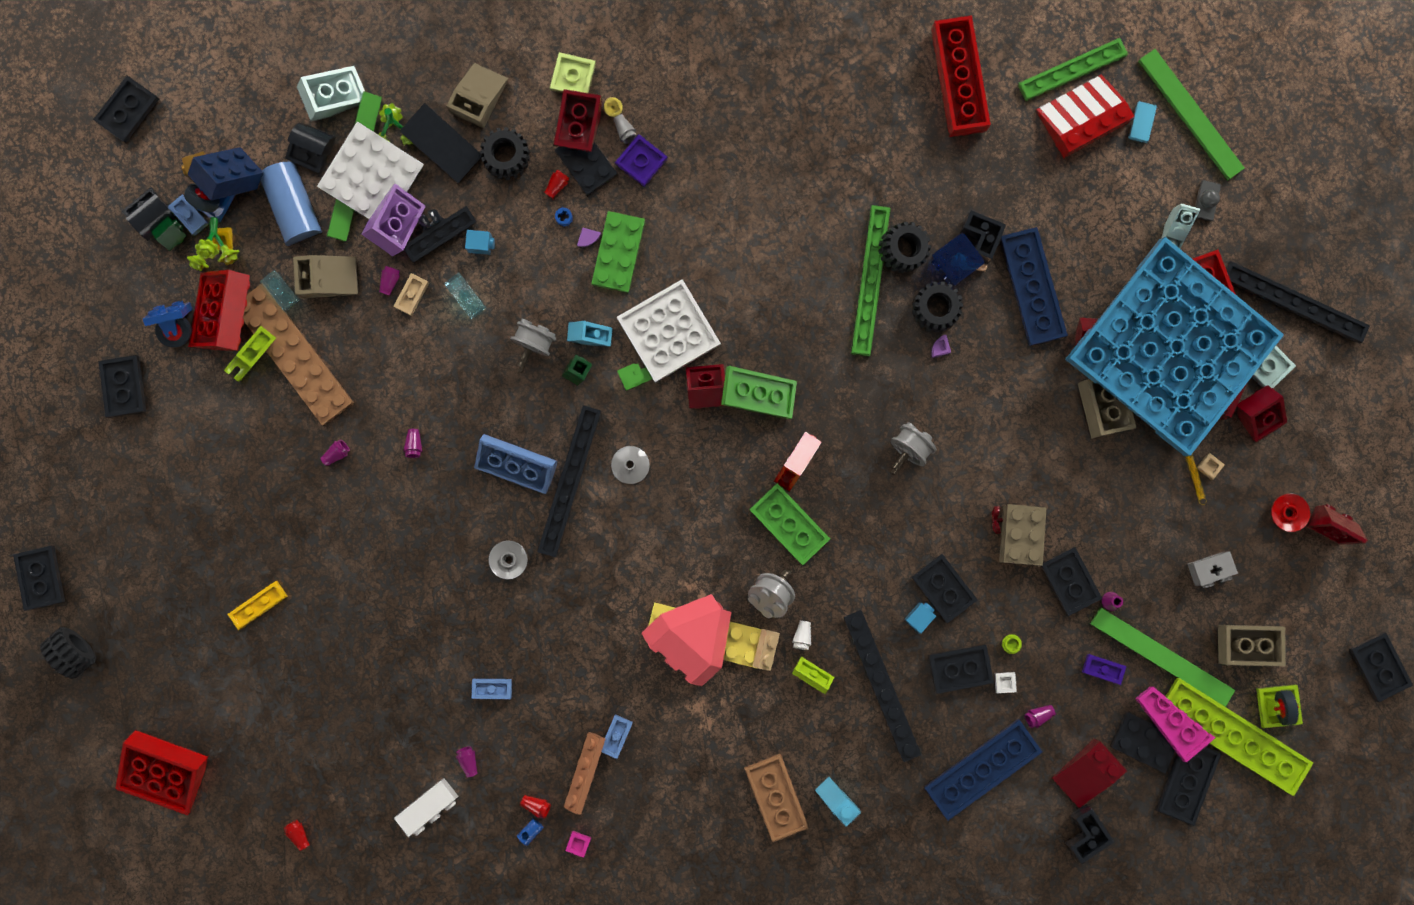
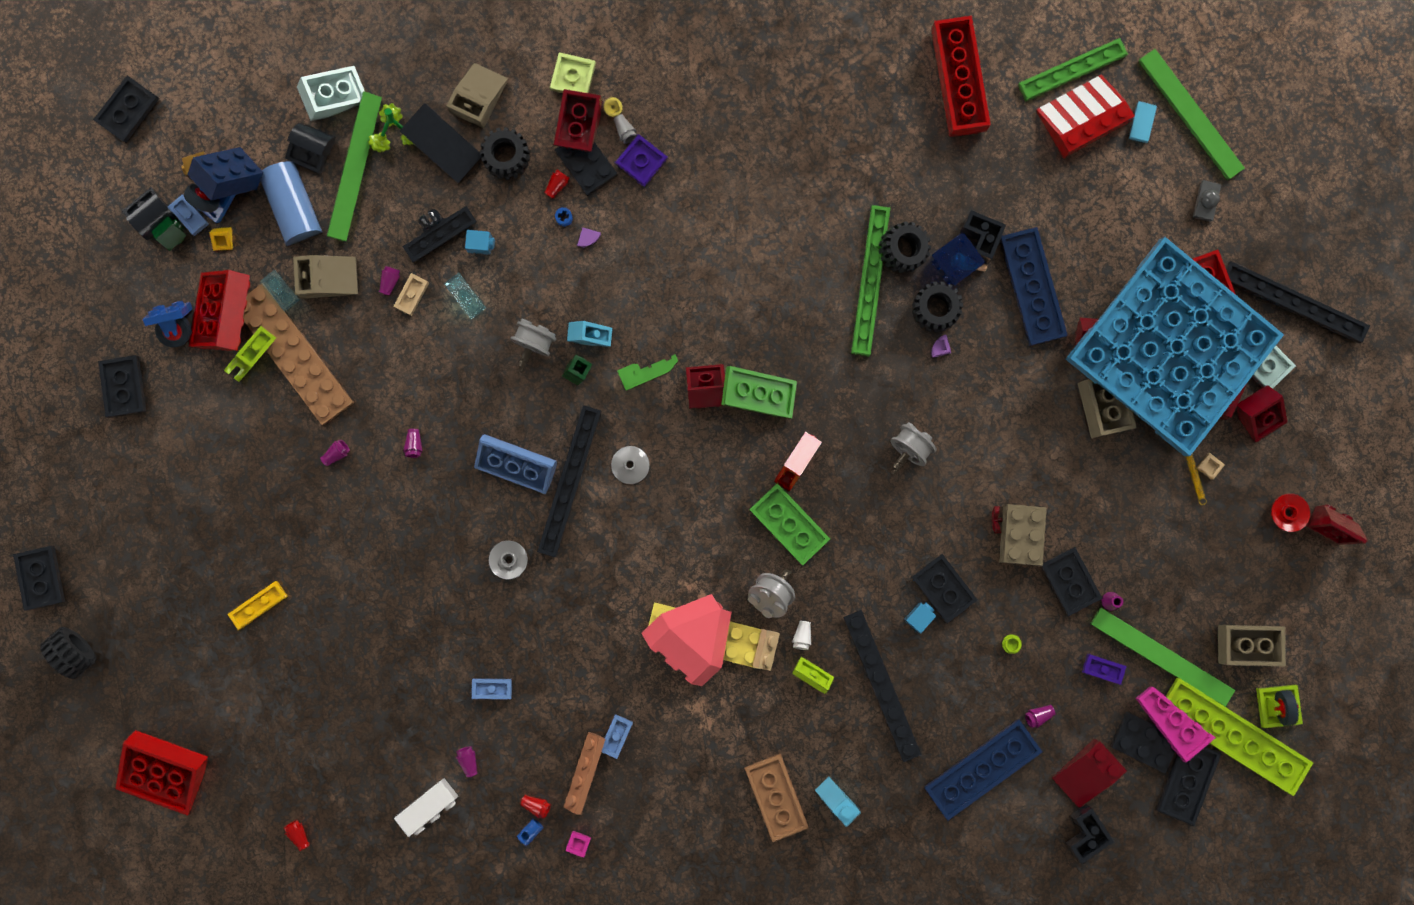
lime plant [187,217,240,271] -> none
white plate [317,122,424,219] -> none
medium lavender slope [361,184,425,256] -> none
bright green plate [591,211,645,293] -> none
white plate [617,279,721,383] -> none
black plate [928,644,994,694] -> none
white plate [994,672,1017,693] -> none
light aqua slope [1162,204,1200,249] -> none
light grey brick [1187,551,1238,588] -> none
black plate [1349,632,1413,702] -> none

